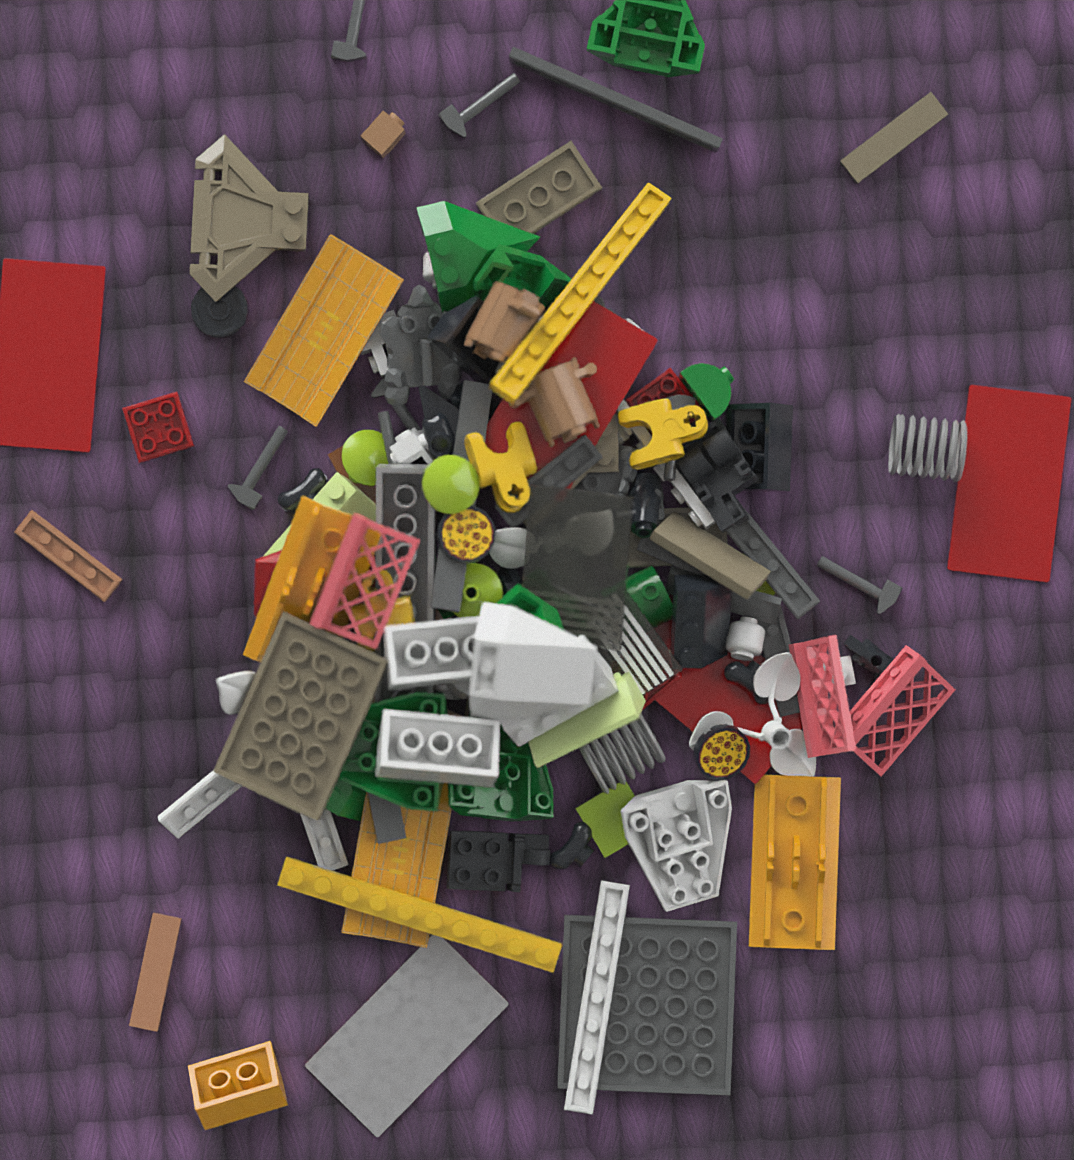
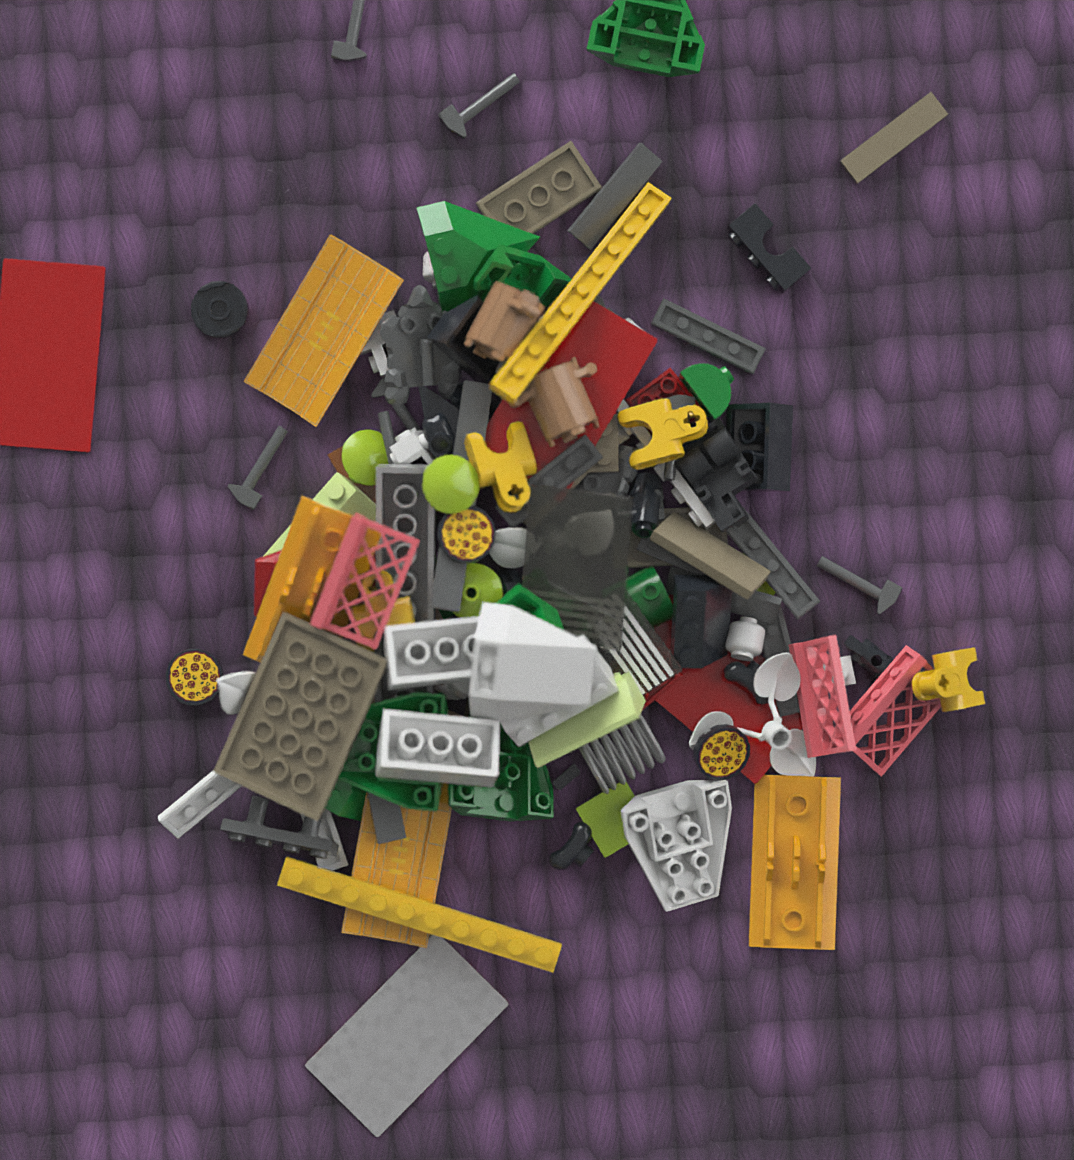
nougat tile [14,510,123,602] -> none
red tile [122,391,195,463] -> none
nougat tile [129,912,182,1032] -> none
light orange slope [188,1041,288,1130] -> none
dark tan plate [190,134,309,302] -> none
black piece [277,468,328,513] -> none
medium nougat brick [360,111,406,159] -> none
black plate [446,831,550,892] -> none
dark grey tile [509,47,723,153] -> none
dark grey plate [558,914,737,1095] -> none
white tile [564,880,630,1114] -> none
light grey piece [888,414,967,482] -> none
red piece [947,385,1071,582] -> none
none -> tile [166,649,223,706]
none -> dark grey plate [221,796,339,859]
none -> black tile [552,763,580,790]
none -> dark grey tile [567,143,663,250]
none -> dark grey tile [651,298,766,375]
none -> black arch [728,203,811,293]
none -> yellow piece [912,647,985,712]

